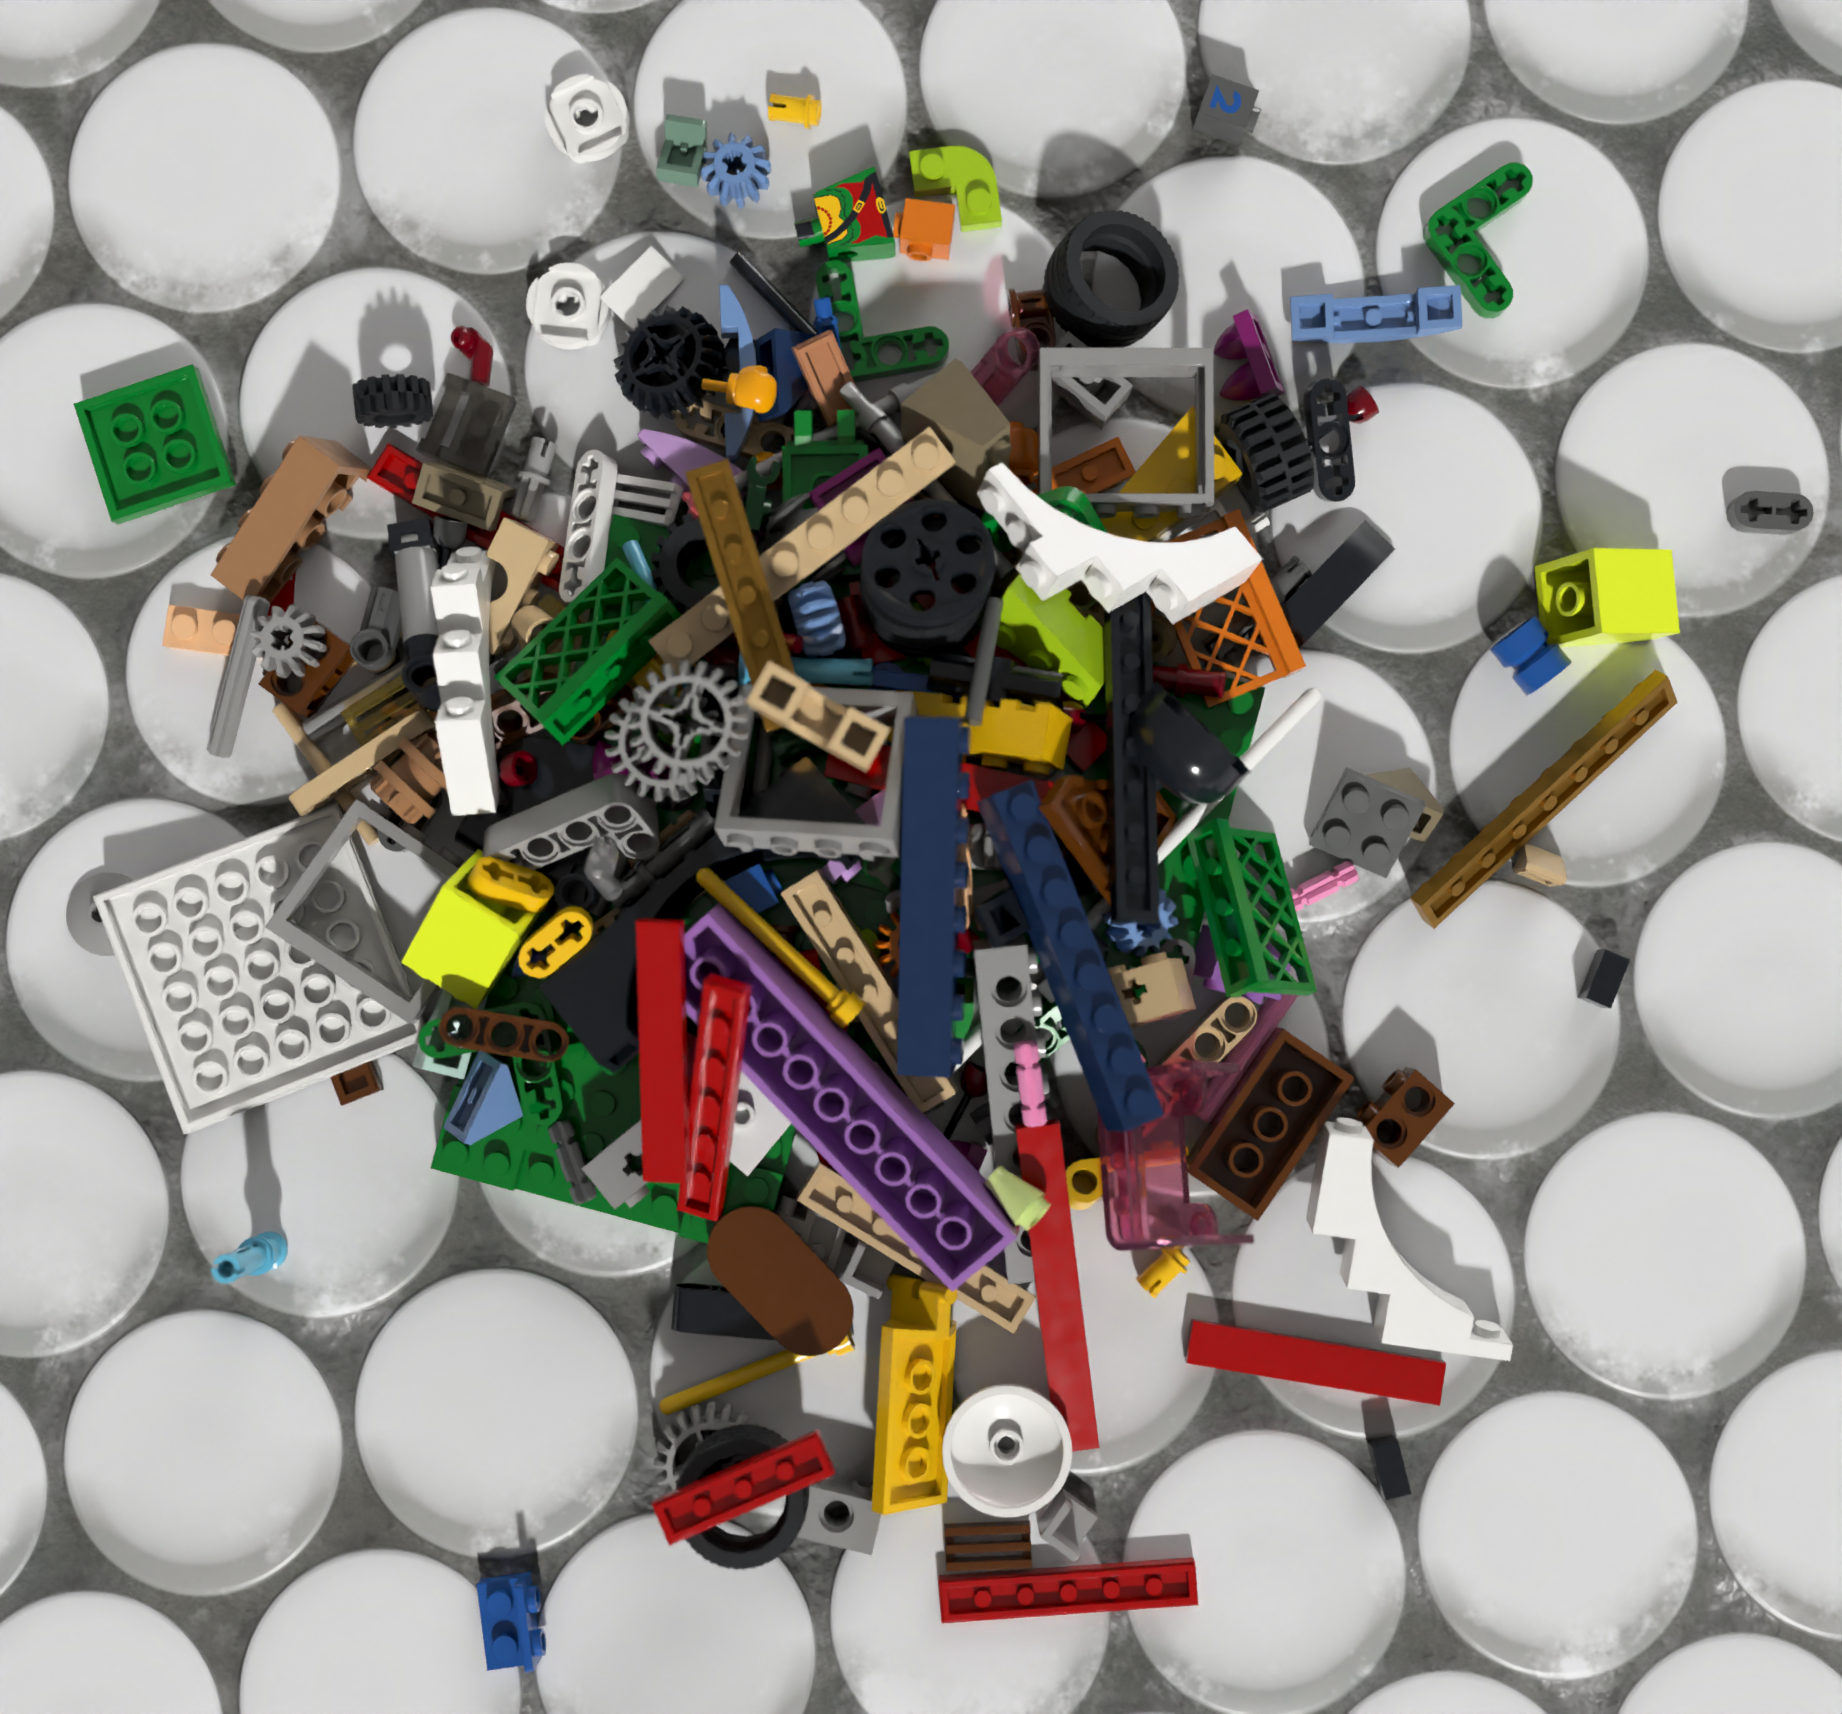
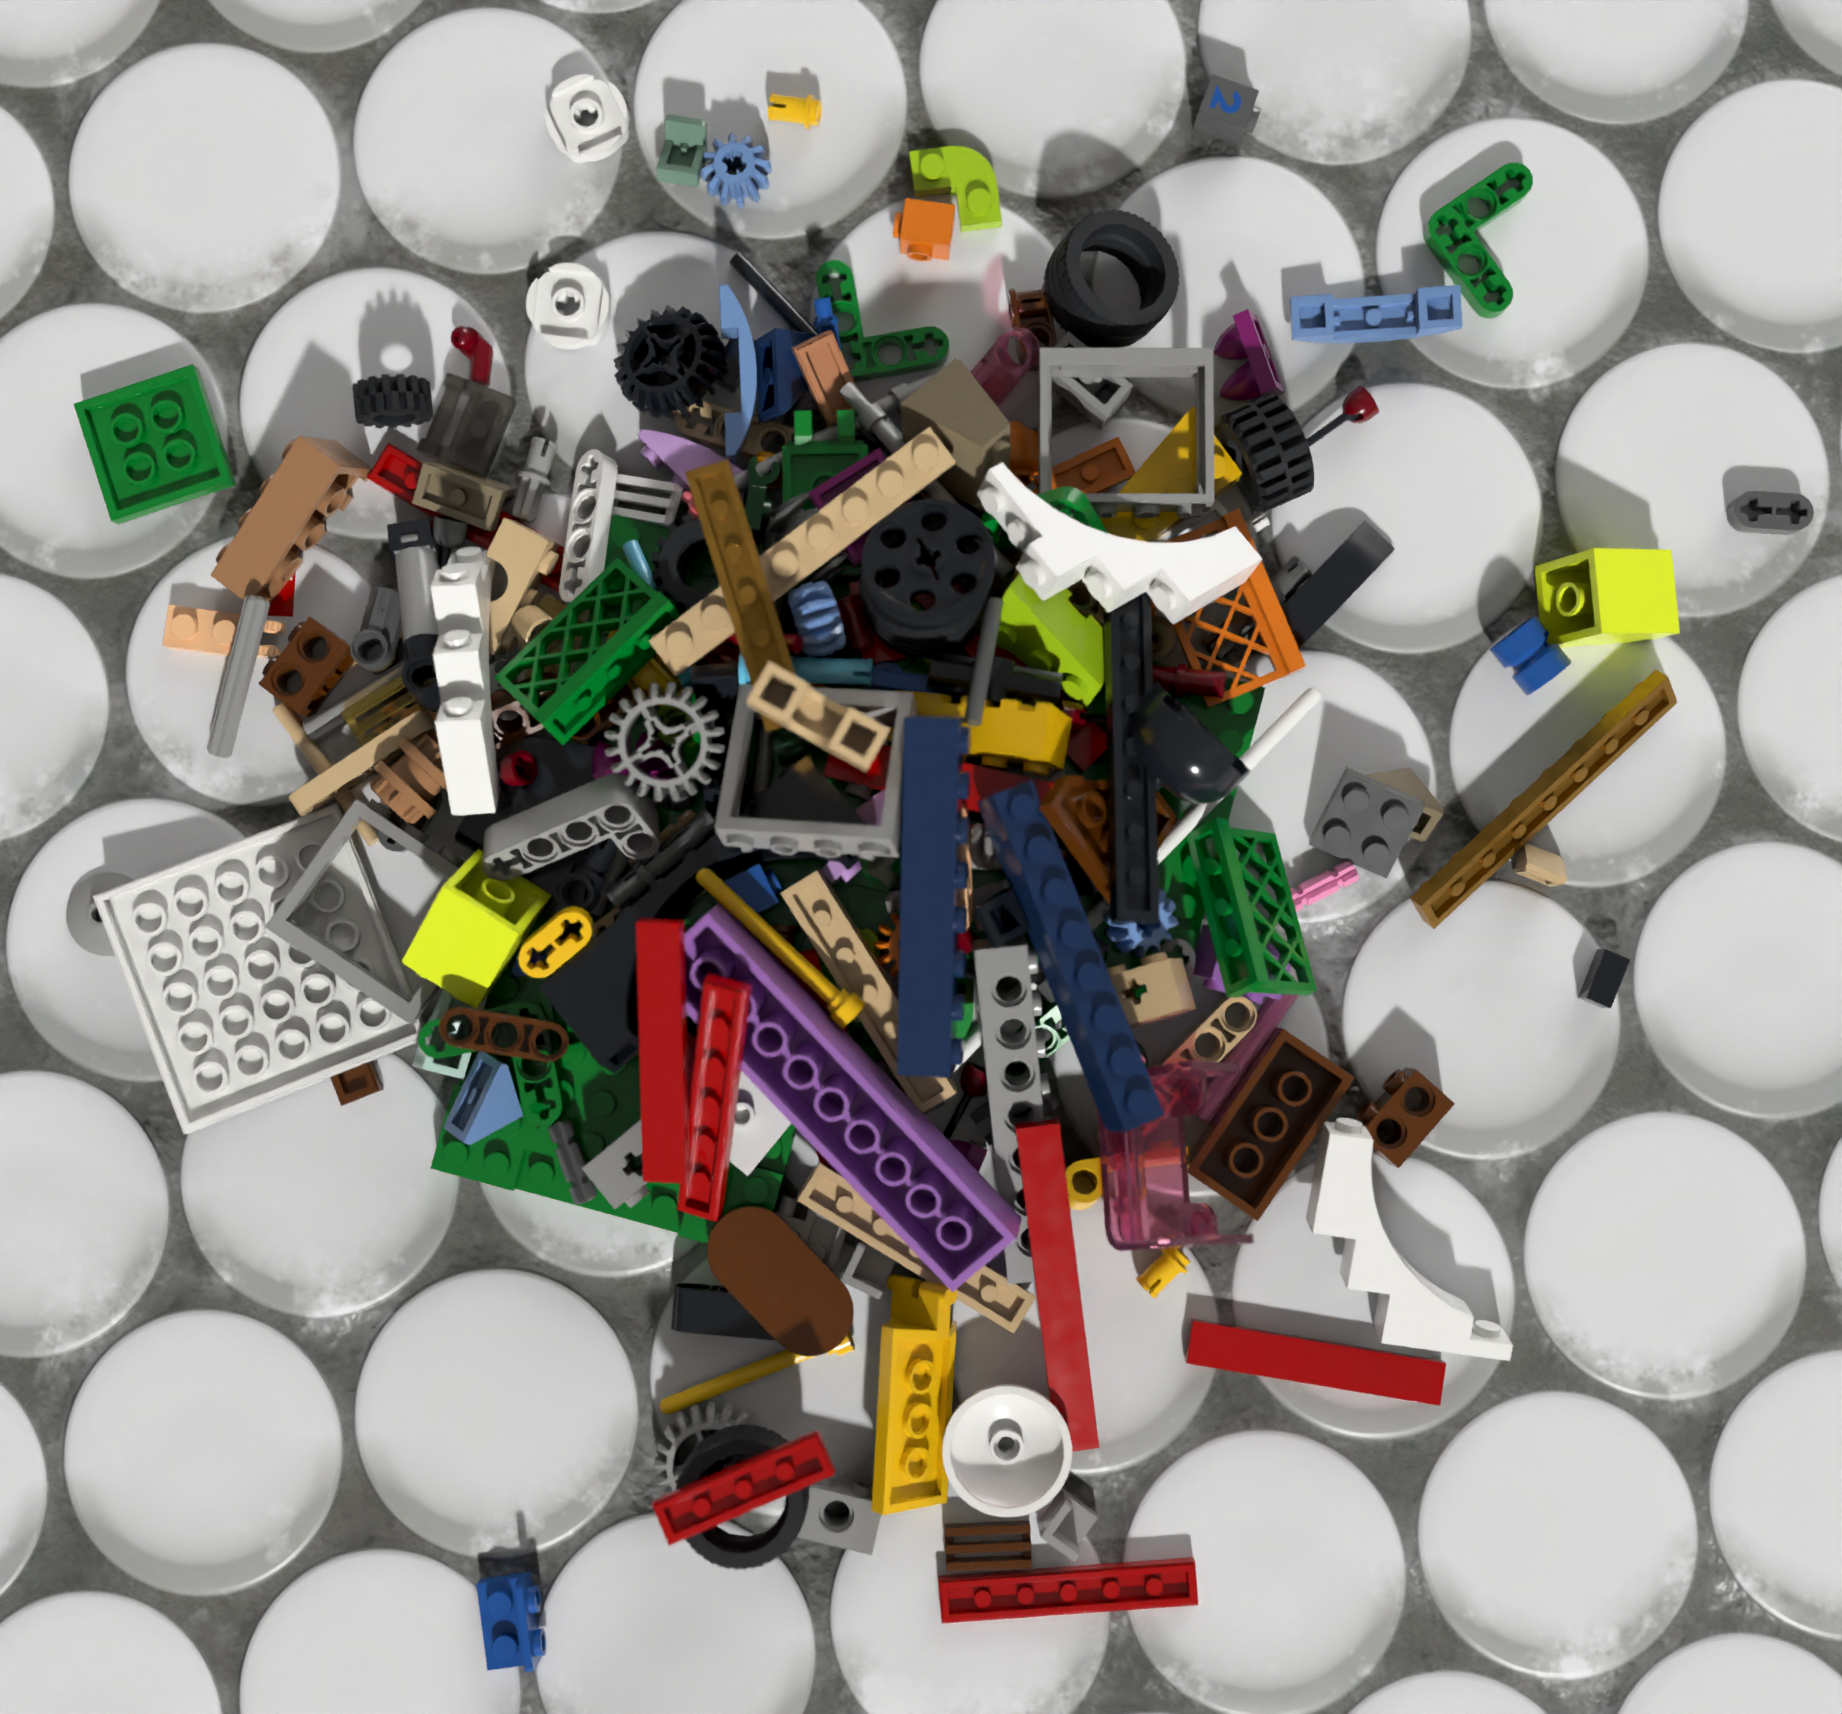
medium azure pin [211,1231,288,1284] -> none
light grey gear [250,605,327,678] -> none
yellow beam [467,856,554,914] -> none
clear arm [584,835,623,901] -> none
white sticker [599,245,685,330] -> none
light grey gear [626,660,750,783] -> none
light orange piece [701,365,777,414] -> none
torso [794,167,896,262] -> none
yellowish green cone [984,1165,1051,1231] -> none
bright pink axle [1014,1040,1047,1127] -> none
black beam [1303,378,1355,502] -> none
black piece [1366,1435,1411,1500] -> none

